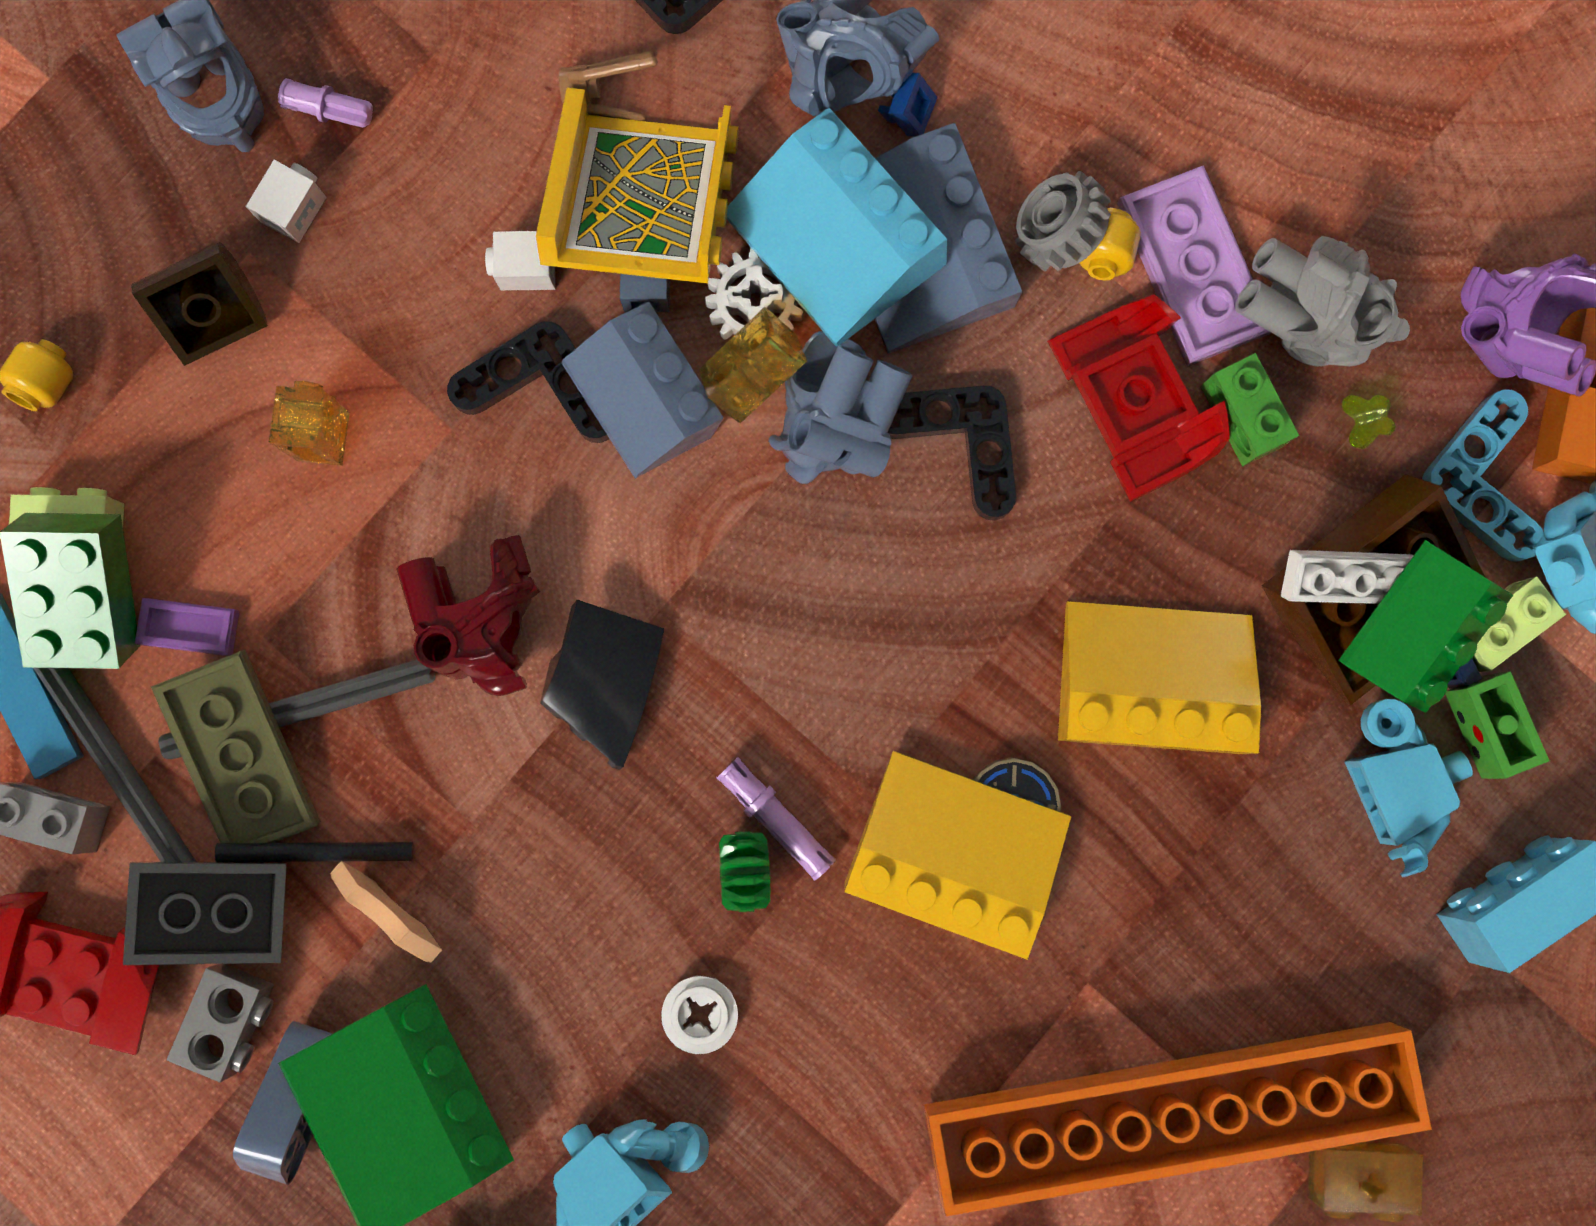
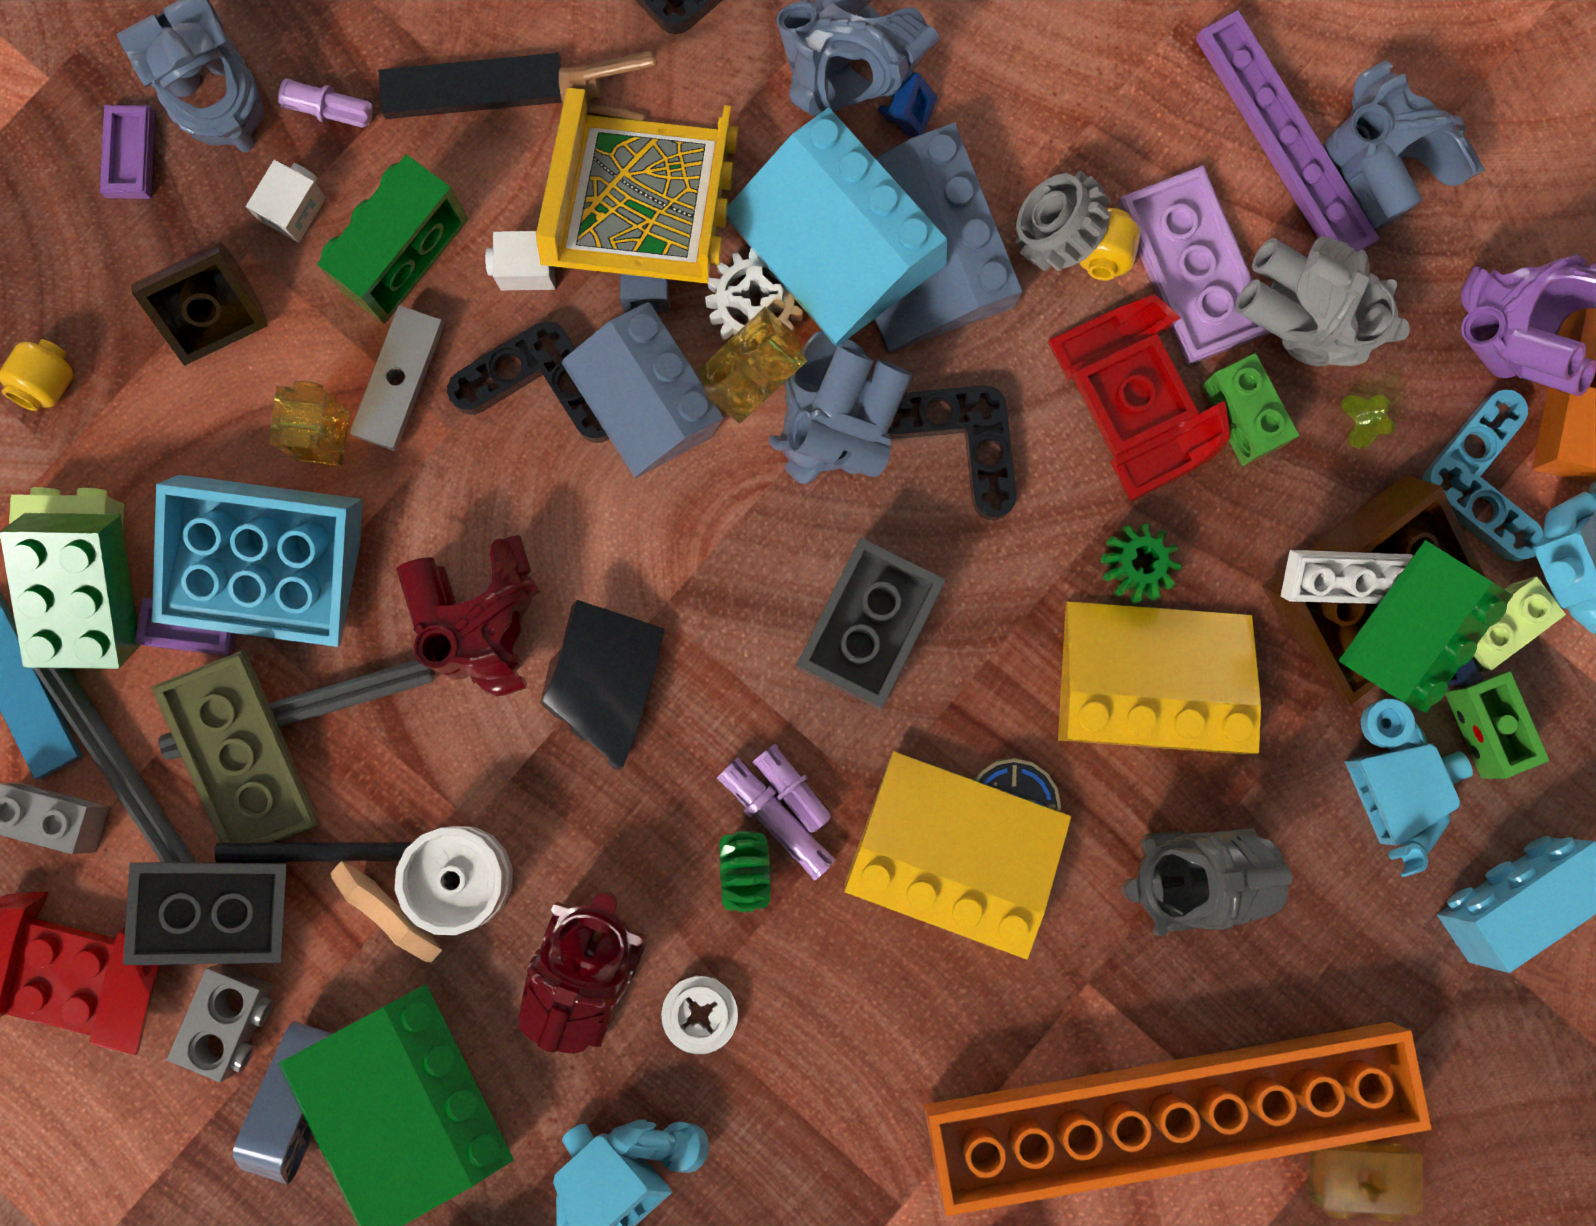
none -> medium lavender tile [100,105,156,199]
none -> medium azure slope [152,475,363,647]
none -> green brick [317,154,469,324]
none -> light grey tile [349,305,445,452]
none -> black tile [378,53,562,119]
none -> white wheel [395,826,513,935]
none -> dark red helmet [519,892,646,1054]
none -> lavender axle [752,744,831,833]
none -> dark grey brick [796,537,946,710]
none -> green gear [1100,523,1182,603]
none -> dark grey helmet [1120,827,1292,936]
none -> medium lavender plate [1196,10,1380,251]
none -> sand blue helmet [1322,60,1485,231]

